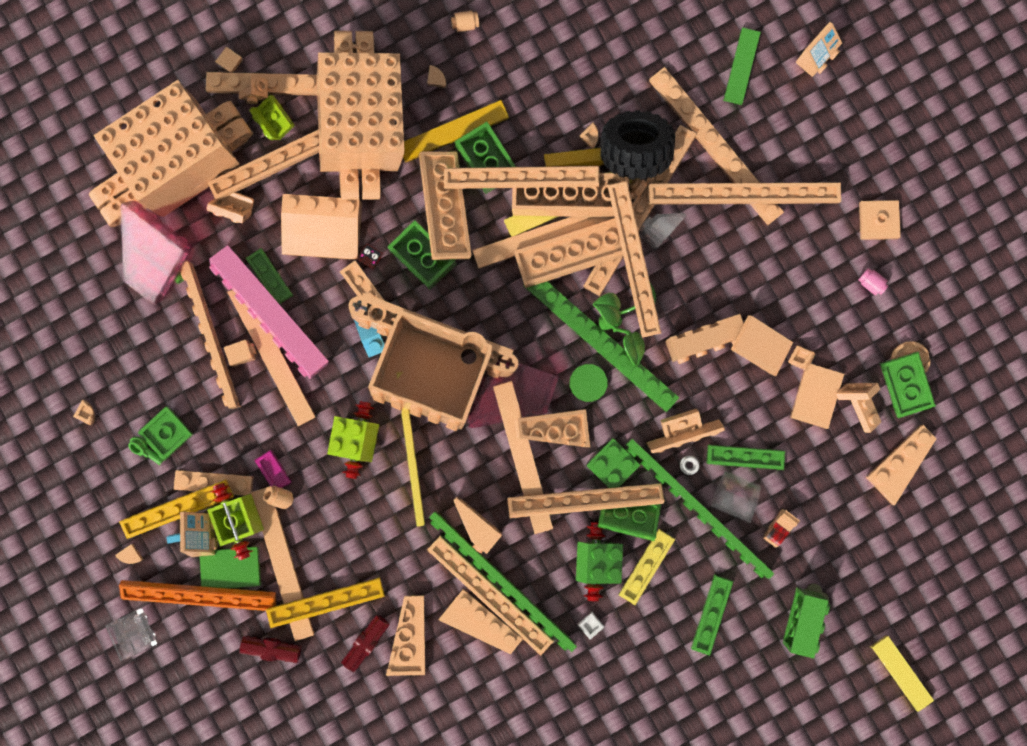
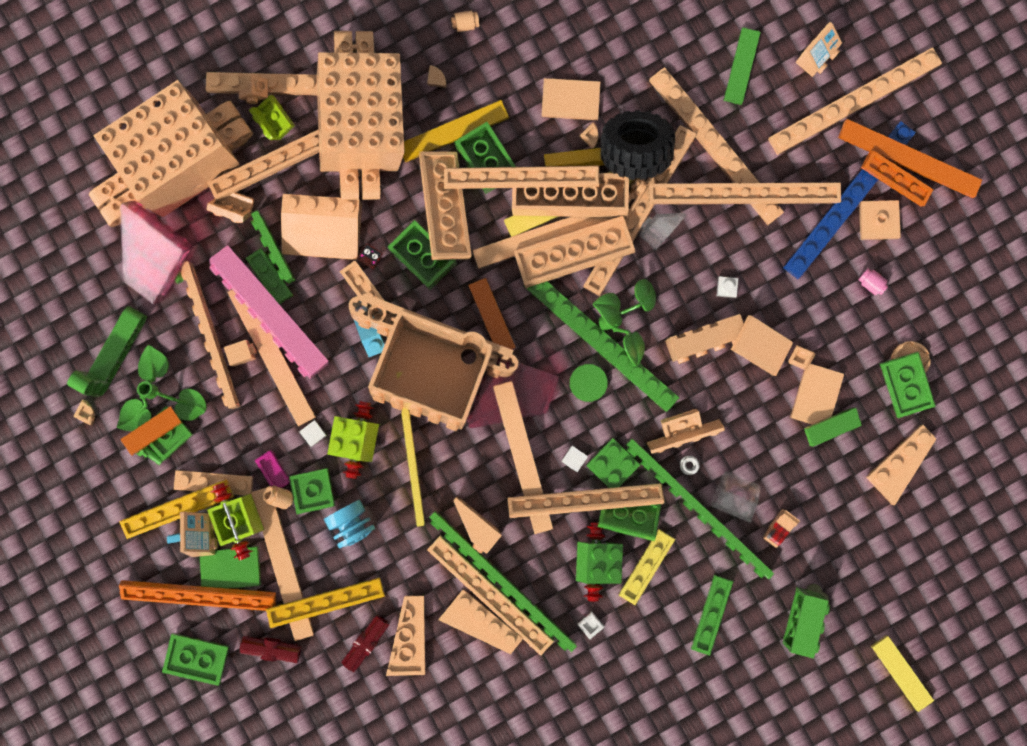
clear slope [105,608,157,661] -> none
light nougat tile [115,544,144,564] -> none
light nougat tile [215,47,243,73] -> none
light nougat wing [514,409,590,448] -> none
light nougat tile [608,181,661,338] -> none
bright green tile [706,445,785,470] -> none
light nougat bracket [836,383,881,433] -> none
none -> bright green beam [67,306,147,397]
none -> bright green plant [117,345,207,431]
none -> orange tile [120,406,182,456]
none -> bright green plate [162,633,230,686]
none -> bright green plate [251,210,295,284]
none -> bright green plate [289,468,336,514]
none -> white tile [300,420,327,447]
none -> medium azure wheel [324,500,376,548]
none -> orange tile [468,278,516,349]
none -> light nougat tile [542,78,600,121]
none -> white tile [561,446,588,472]
none -> white plate [716,276,738,298]
none -> light nougat plate [768,47,942,155]
none -> blue plate [783,121,916,279]
none -> bright green tile [804,407,862,447]
none -> orange tile [838,119,982,198]
none -> orange plate [861,150,934,207]

